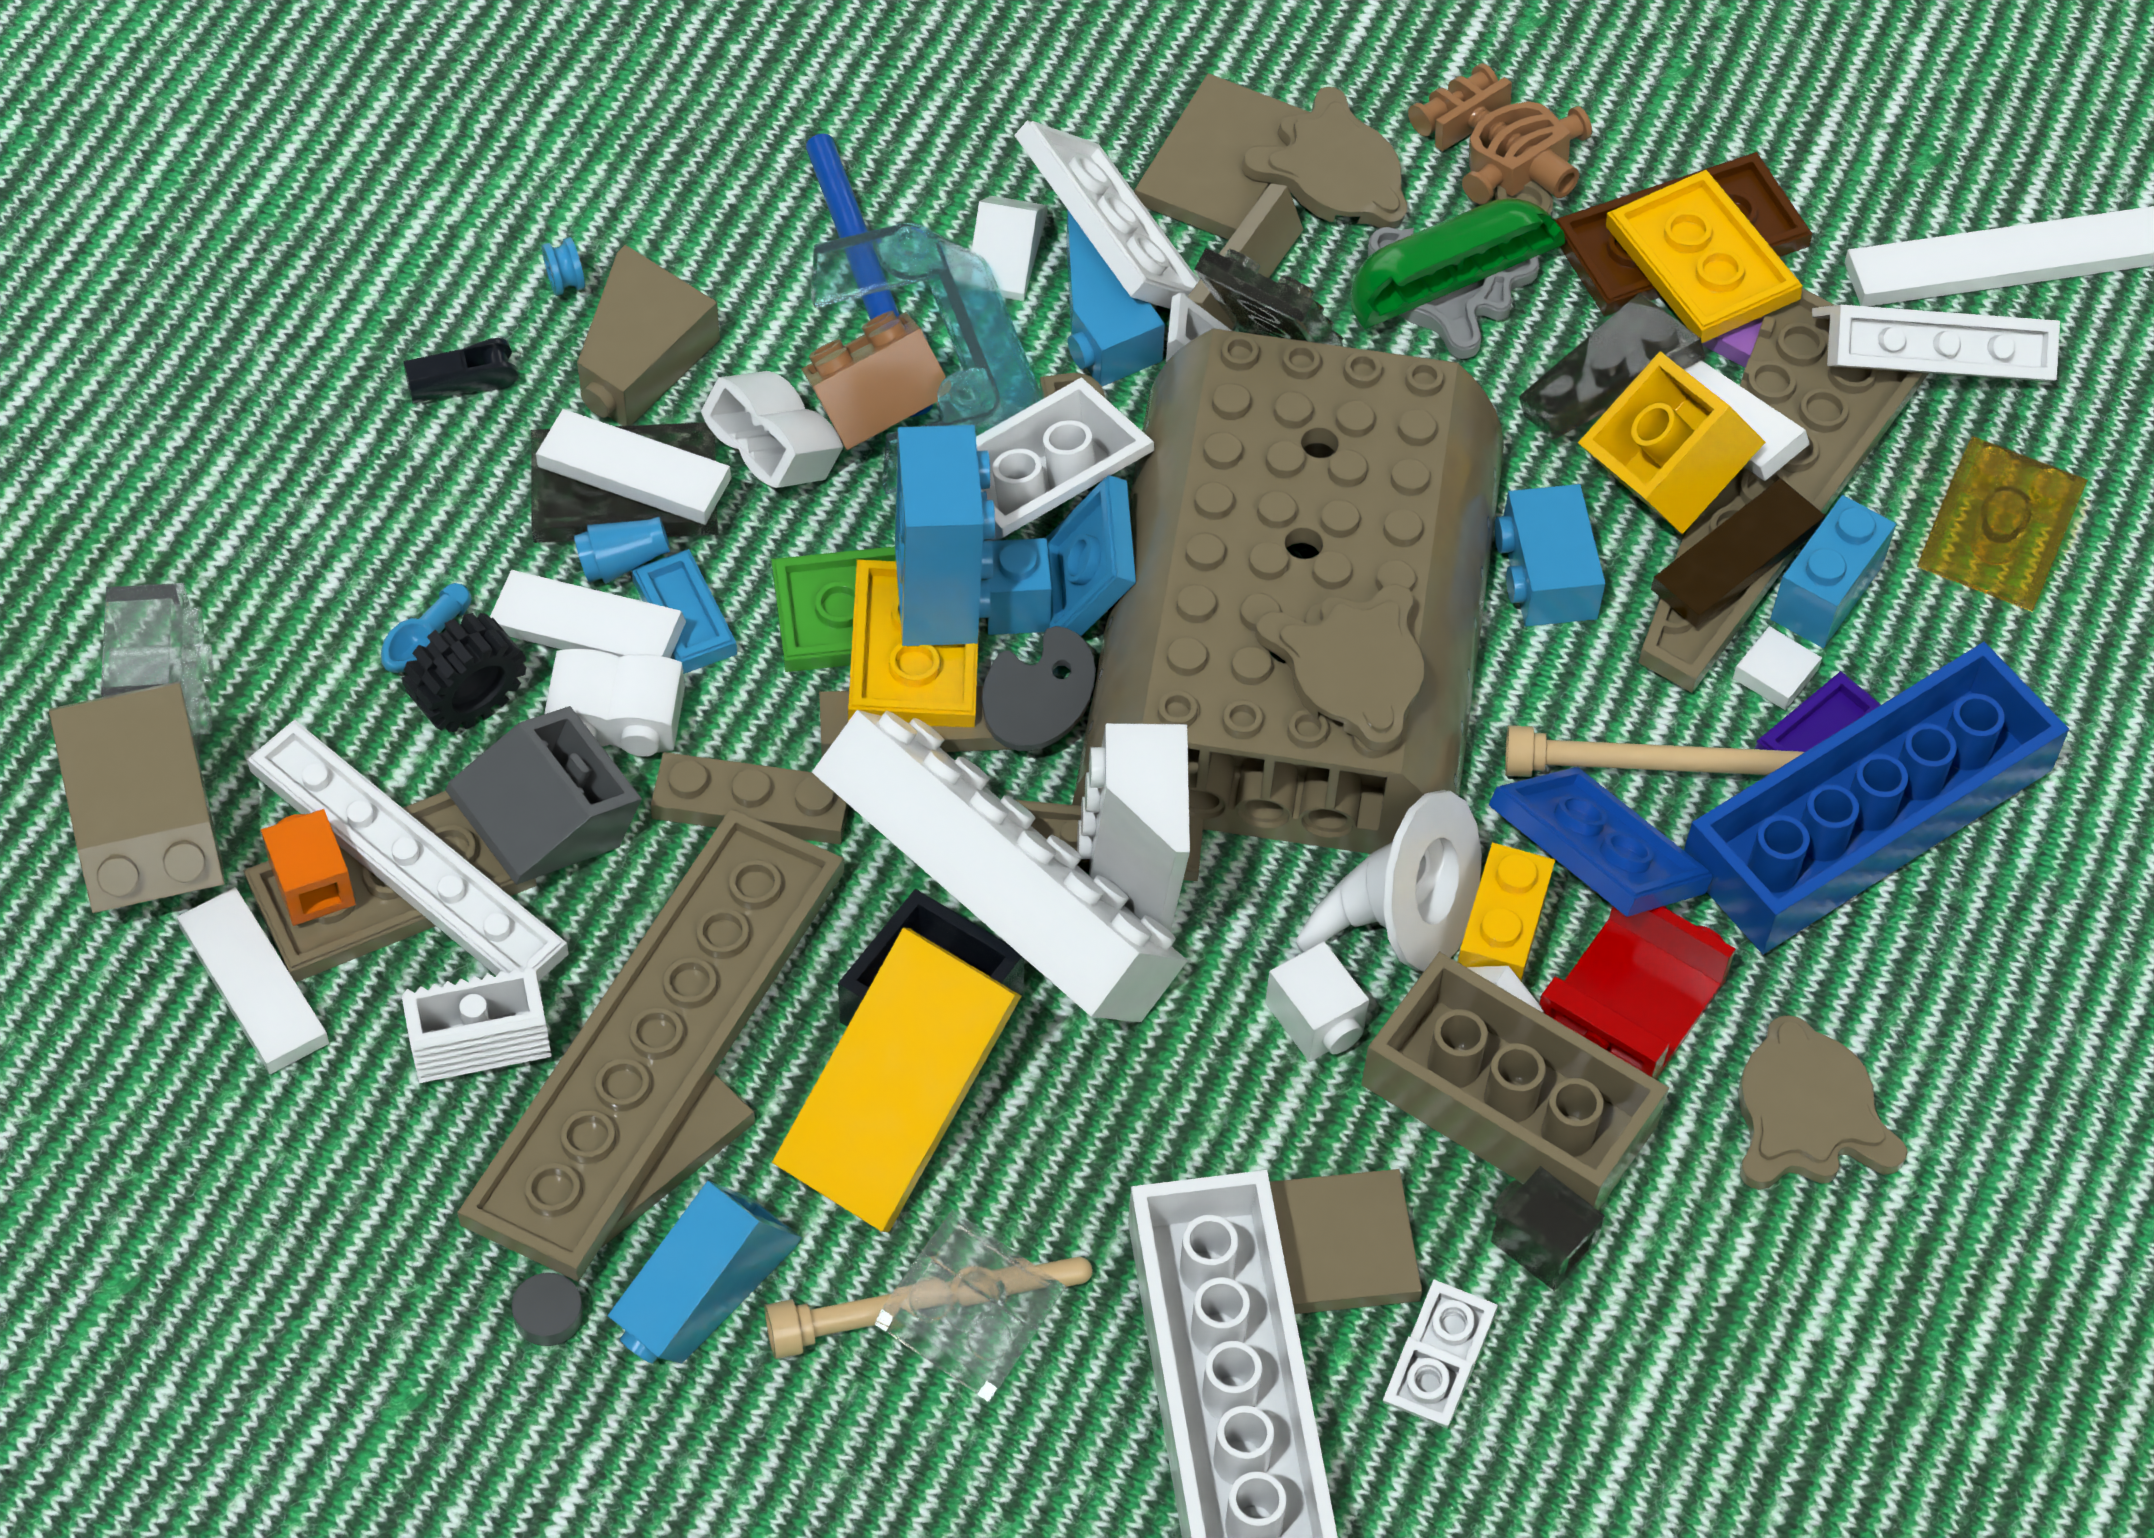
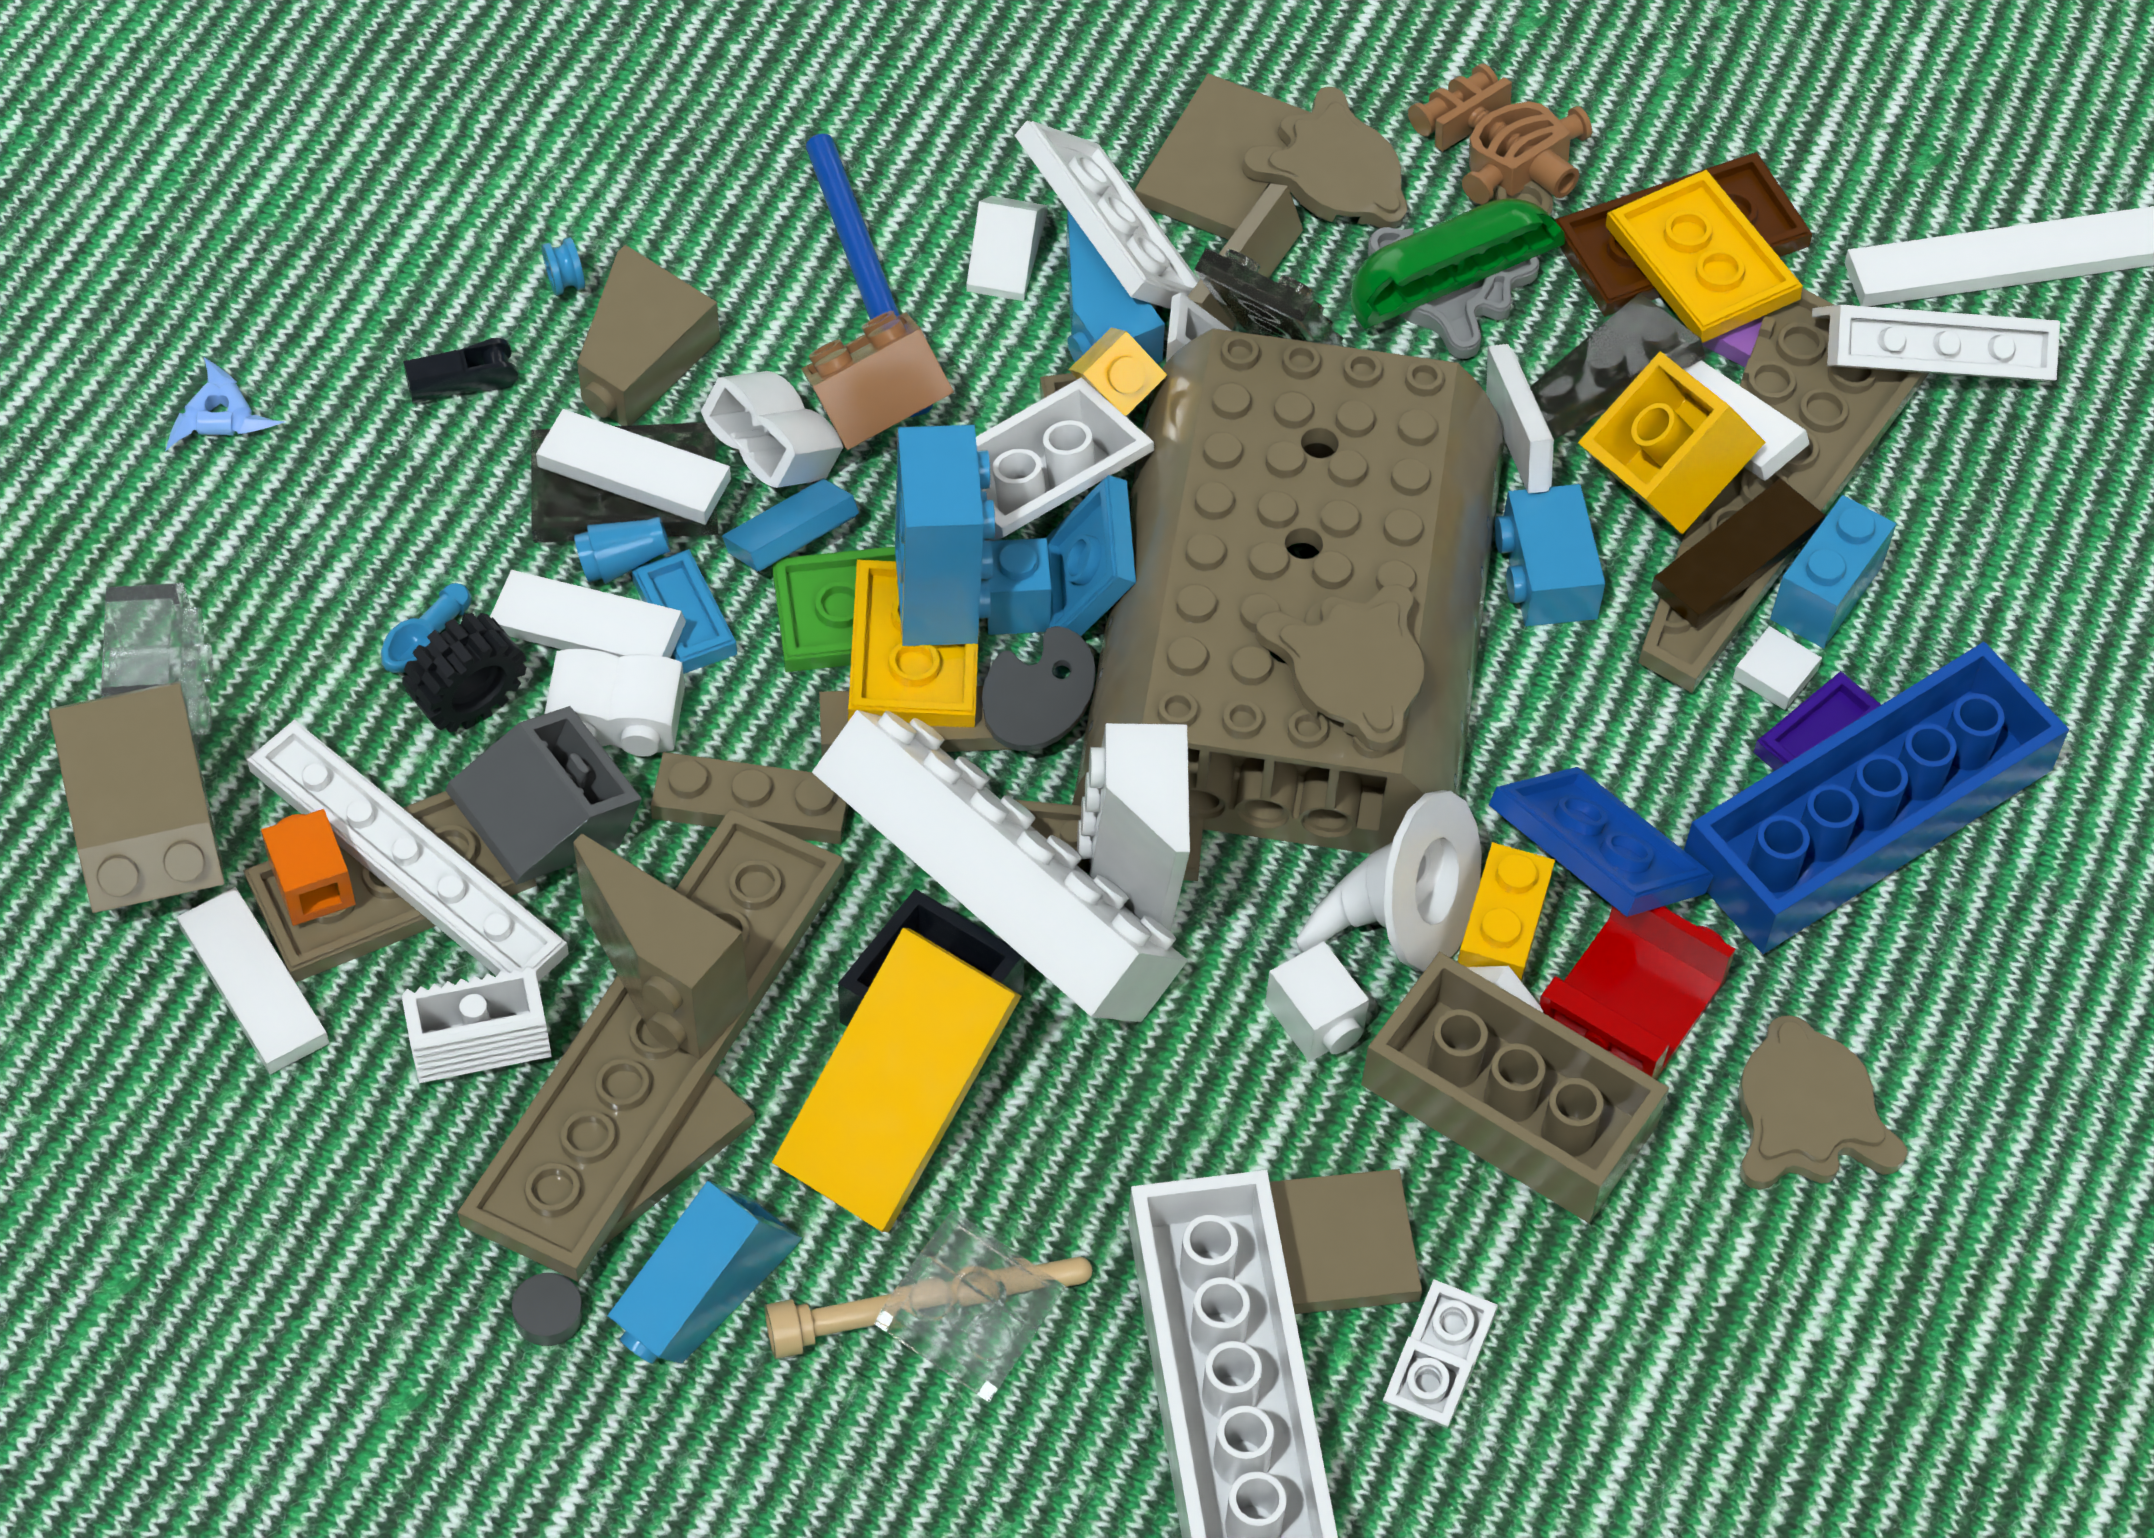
clear light blue windscreen [811,223,1043,495] -> none
clear smoke brick [1491,1166,1605,1291] -> none
tan piece [1505,725,1804,777] -> none
clear yellow slope [1917,436,2088,612] -> none
none -> light blue piece [165,357,284,451]
none -> dark tan slope [573,833,749,1060]
none -> dark azure tile [722,478,859,572]
none -> yellow brick [1069,327,1167,416]
none -> white tile [1486,344,1554,493]

